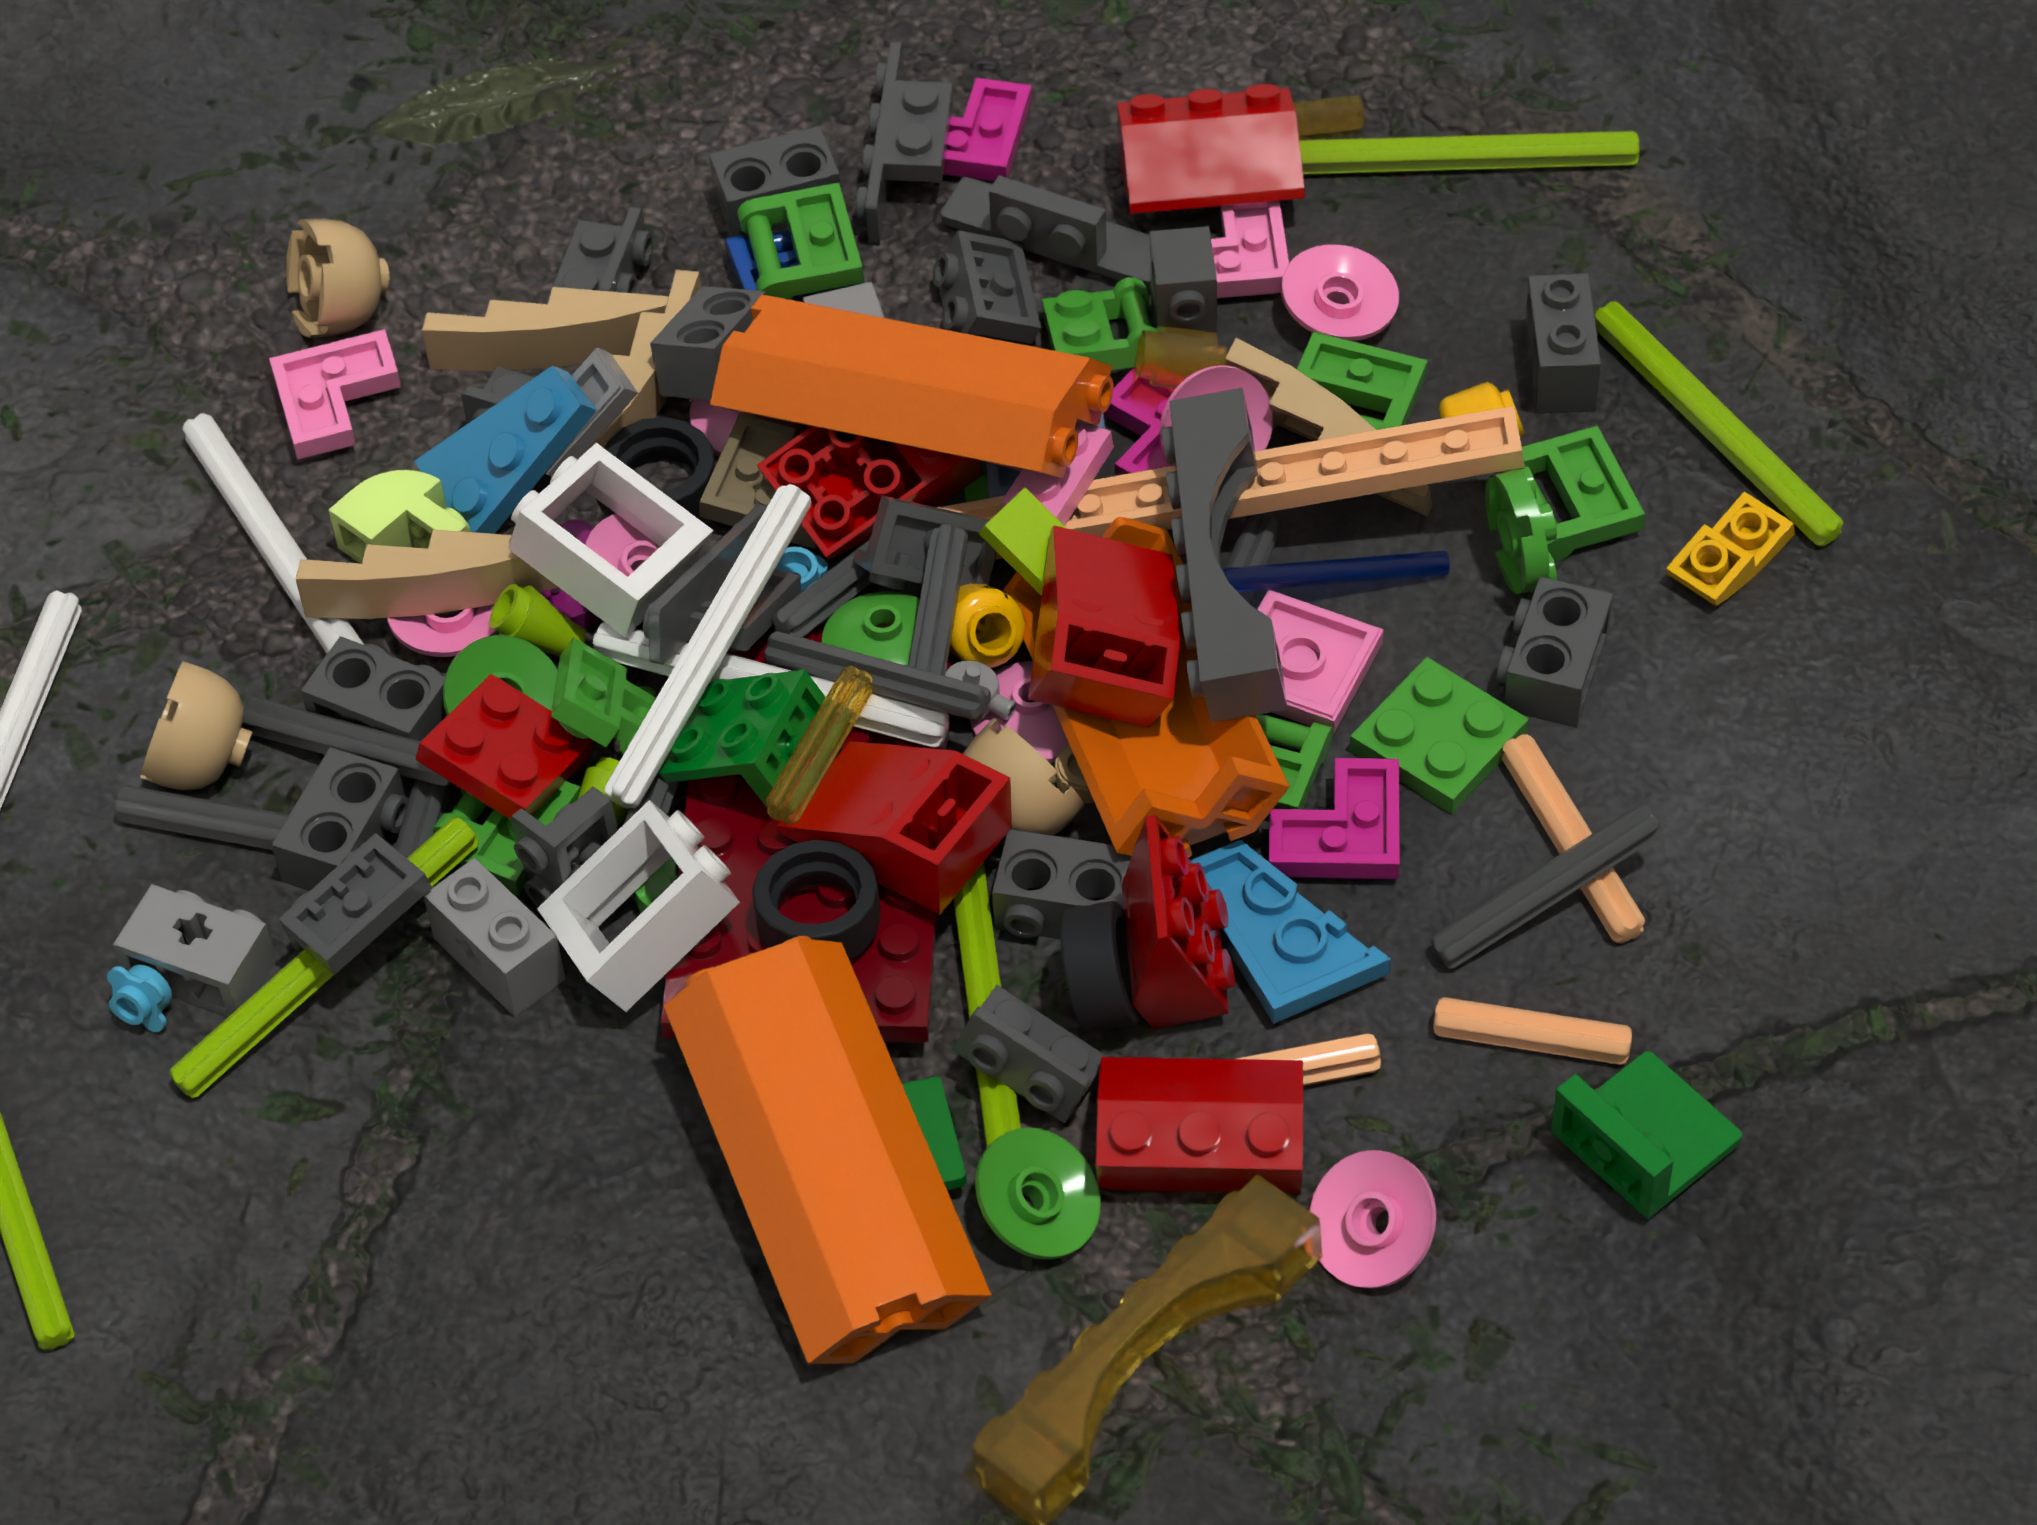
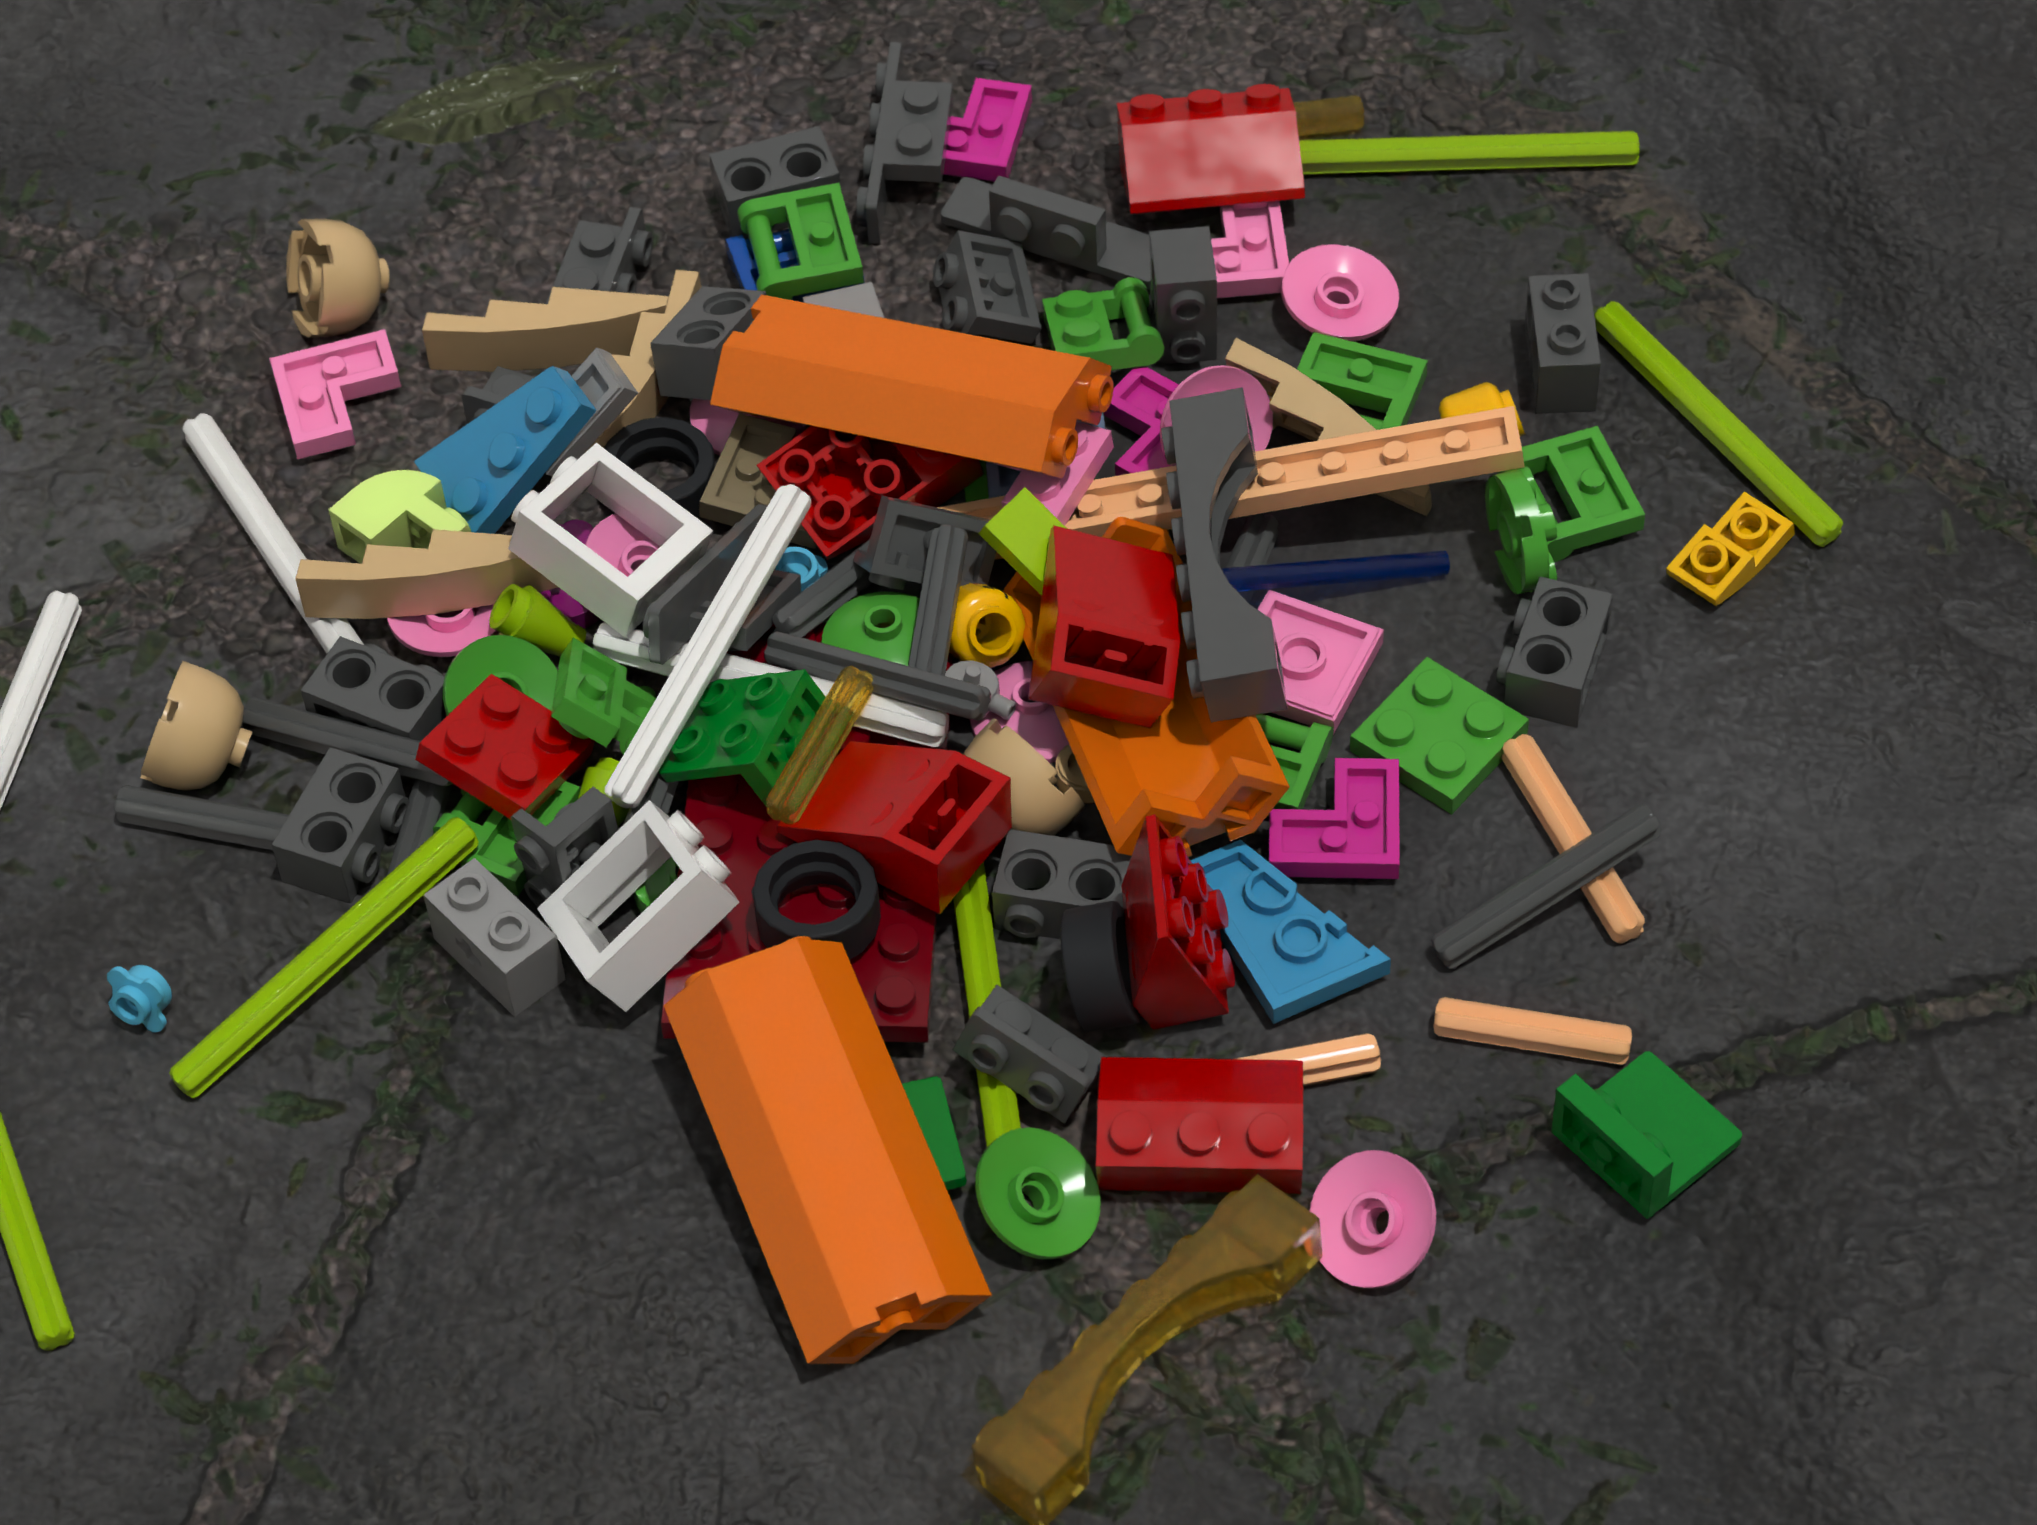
light grey brick [113,884,277,1017] -> none
dark grey bracket [278,833,432,975] -> none
clear yellow brick [1135,326,1227,389] -> none

